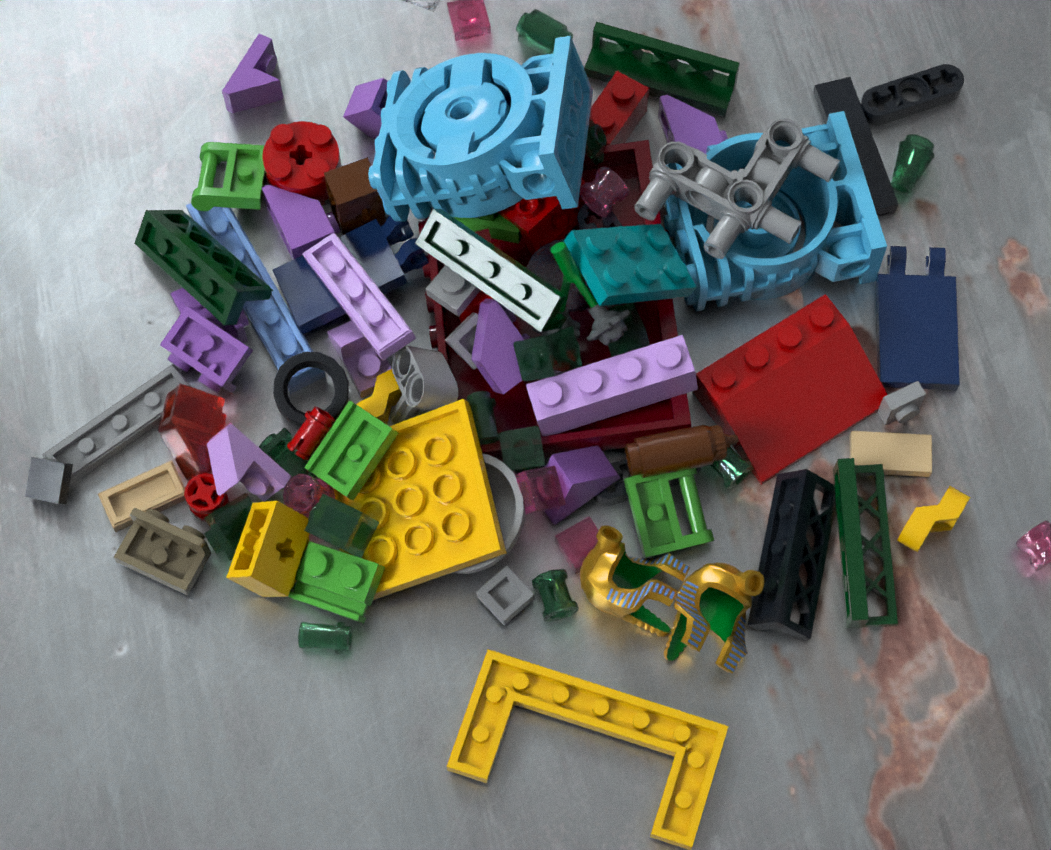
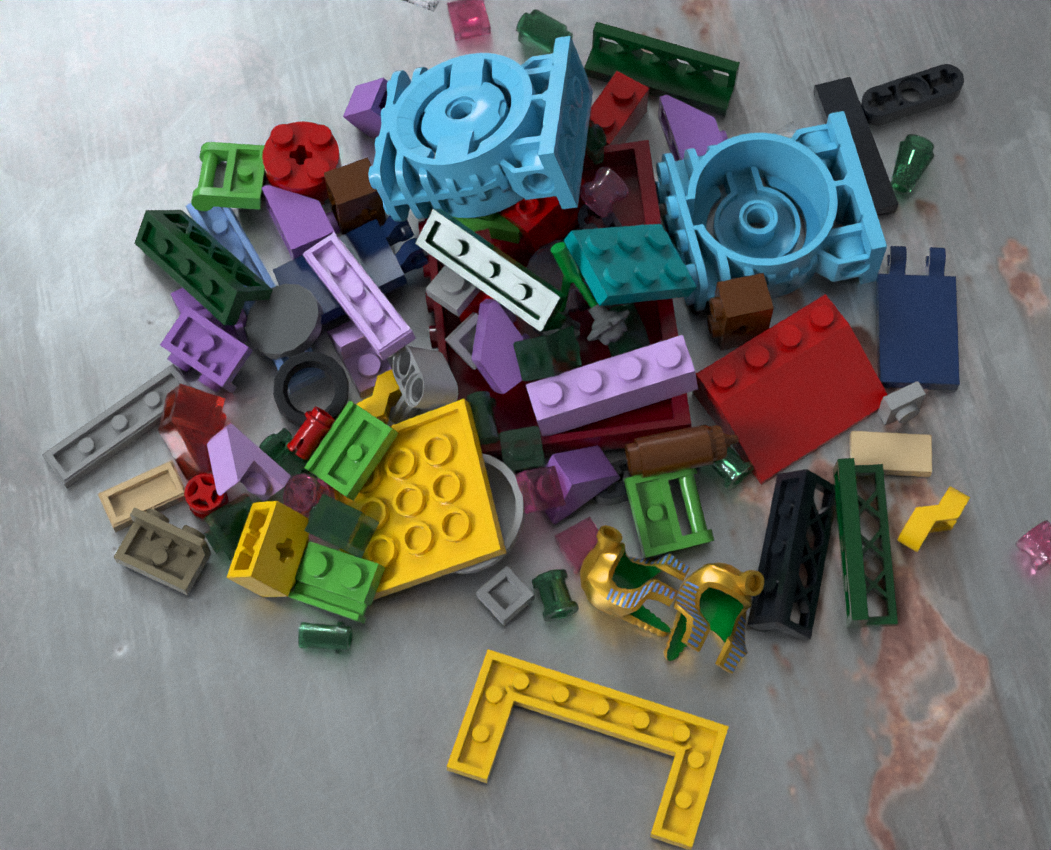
tile [25,457,73,504] -> none
medium lavender slope [222,33,284,113] -> none
light grey pin [634,119,840,259] -> none
none -> dark grey tile [246,284,323,360]
none -> reddish brown brick [706,273,774,351]

